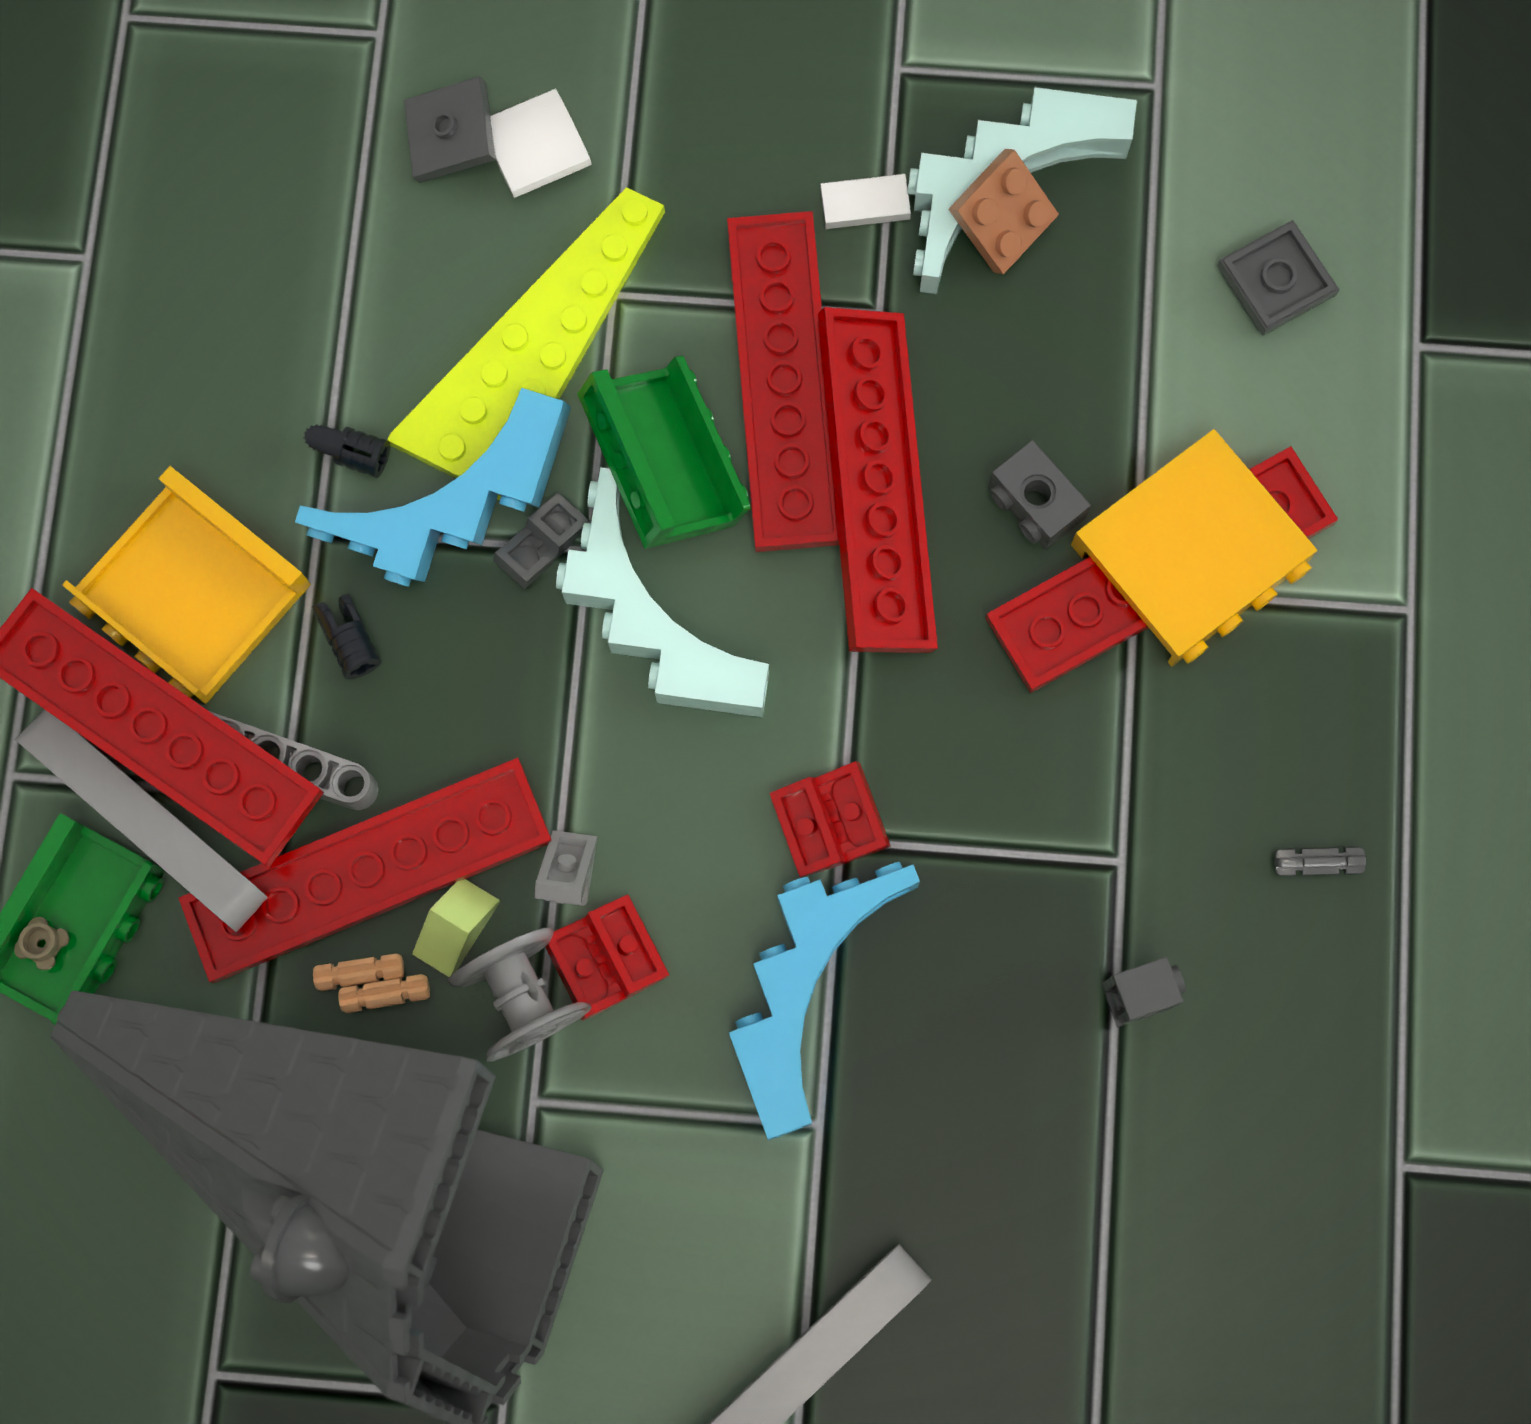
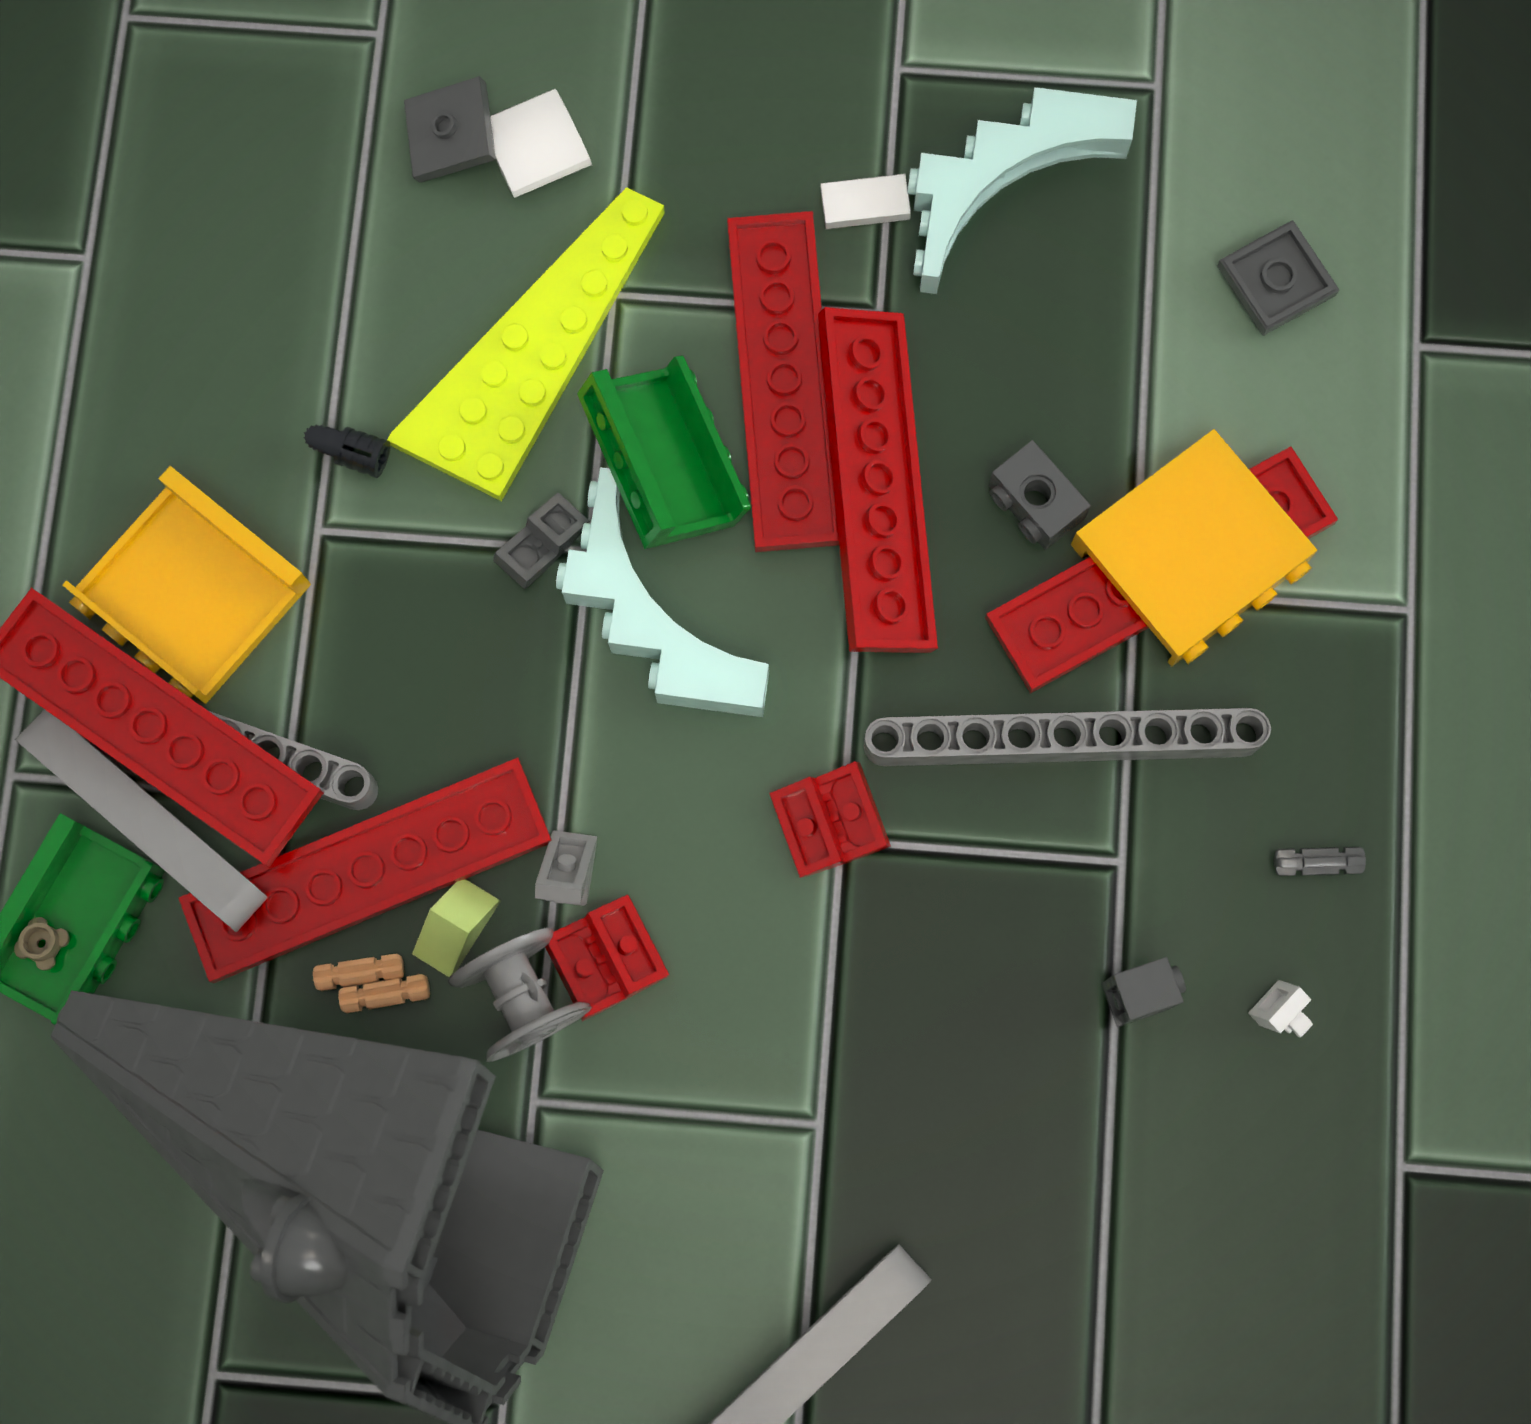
medium azure arch [295,388,571,587] -> none
black hinge [312,594,381,679] -> none
medium azure arch [729,862,920,1141] -> none
nougat plate [948,149,1059,275] -> none
none -> light grey beam [864,708,1271,766]
none -> white tile [1248,980,1313,1038]

